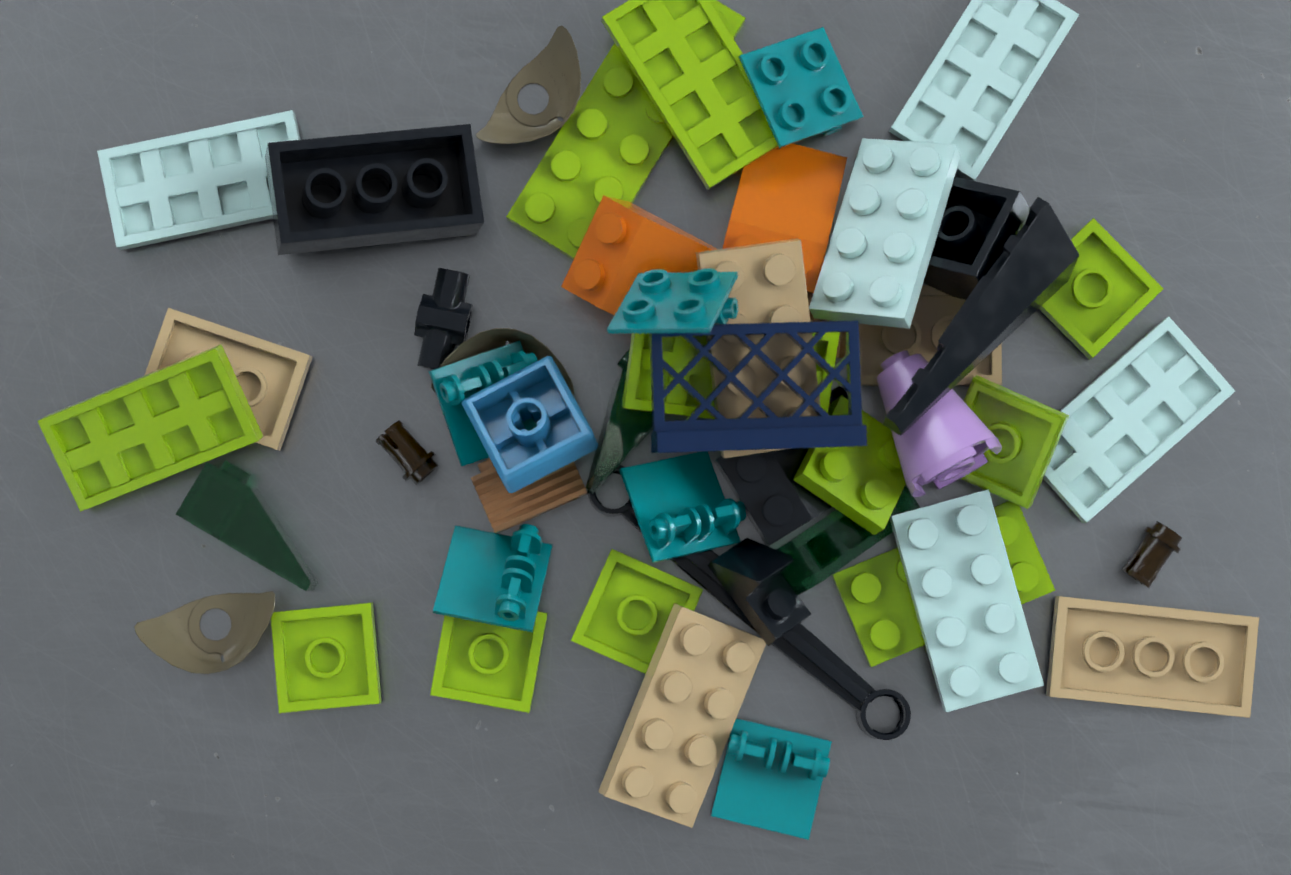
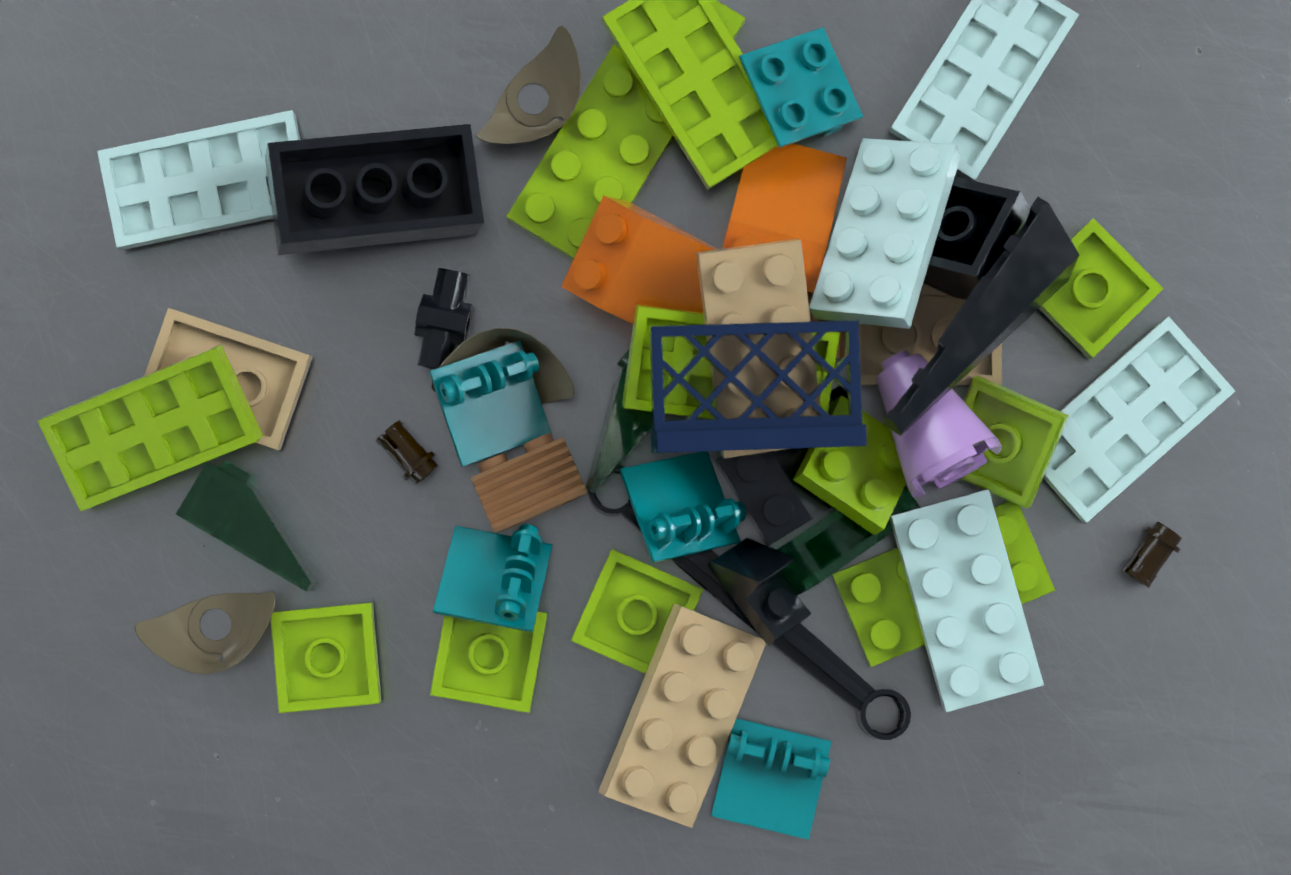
dark azure brick [462,356,598,493] -> none
teal hinge [607,268,738,334] -> none
tan plate [1046,596,1259,718] -> none

